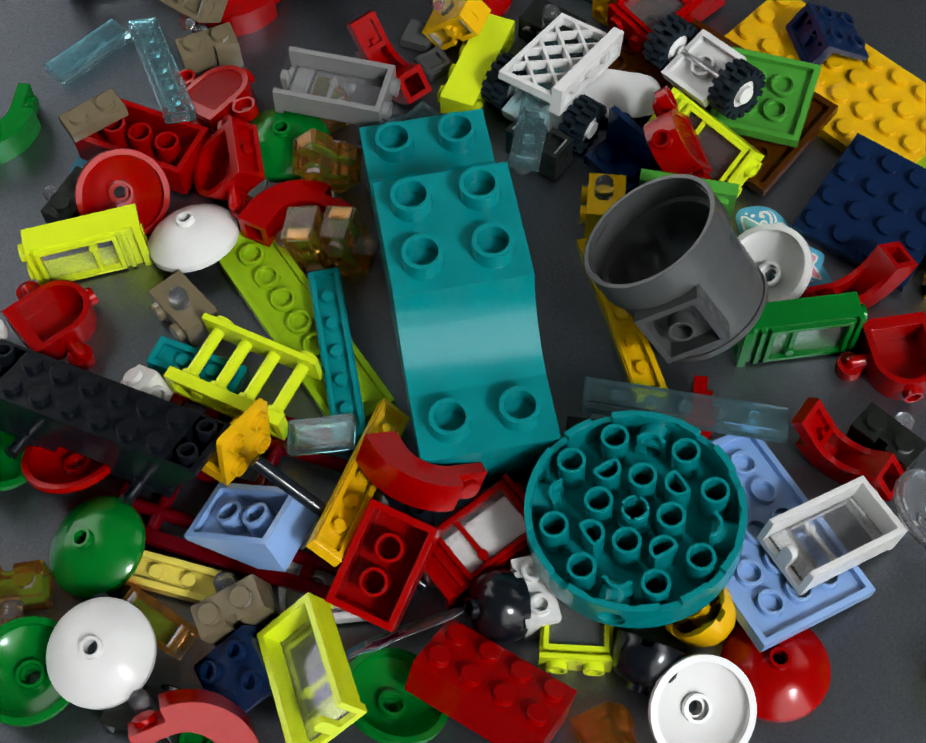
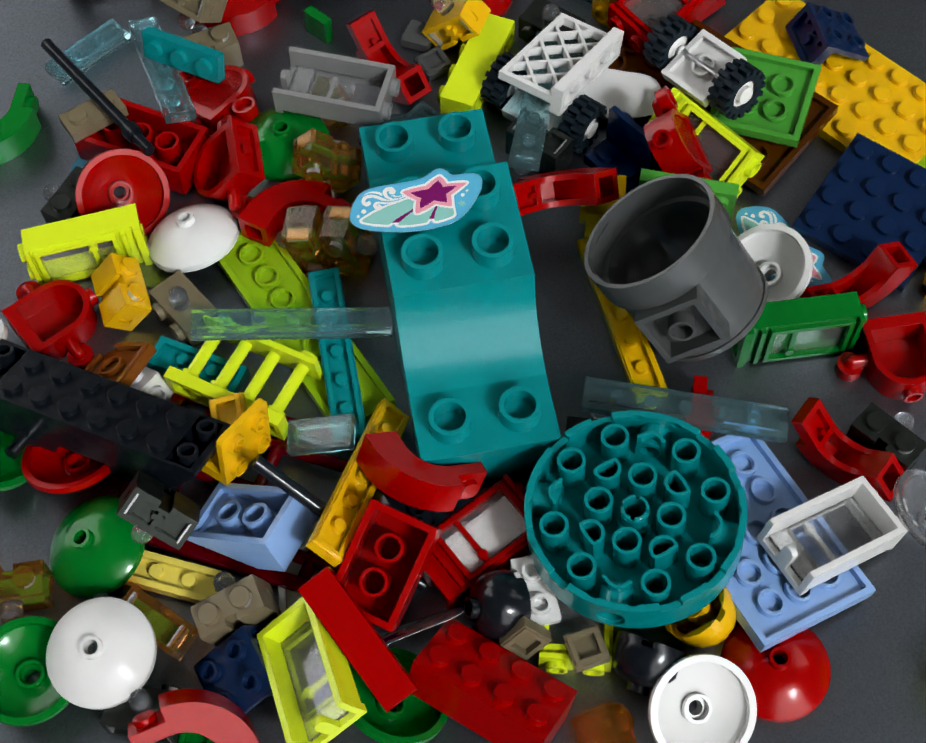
none -> black bar [41,39,155,156]
none -> dark orange tile [85,342,157,387]
none -> yellow piece [91,253,152,332]
none -> pearl dark grey piece [116,470,200,550]
none -> teal plate [142,26,225,84]
none -> clear light blue tile [190,307,393,341]
none -> yellow tile [208,392,247,425]
none -> red tile [297,566,418,713]
none -> green tile [303,5,334,44]
none -> sticker [350,168,482,232]
none -> dark tan tile [499,616,552,660]
none -> red arch [512,167,620,216]
none -> dark tan tile [562,624,611,673]

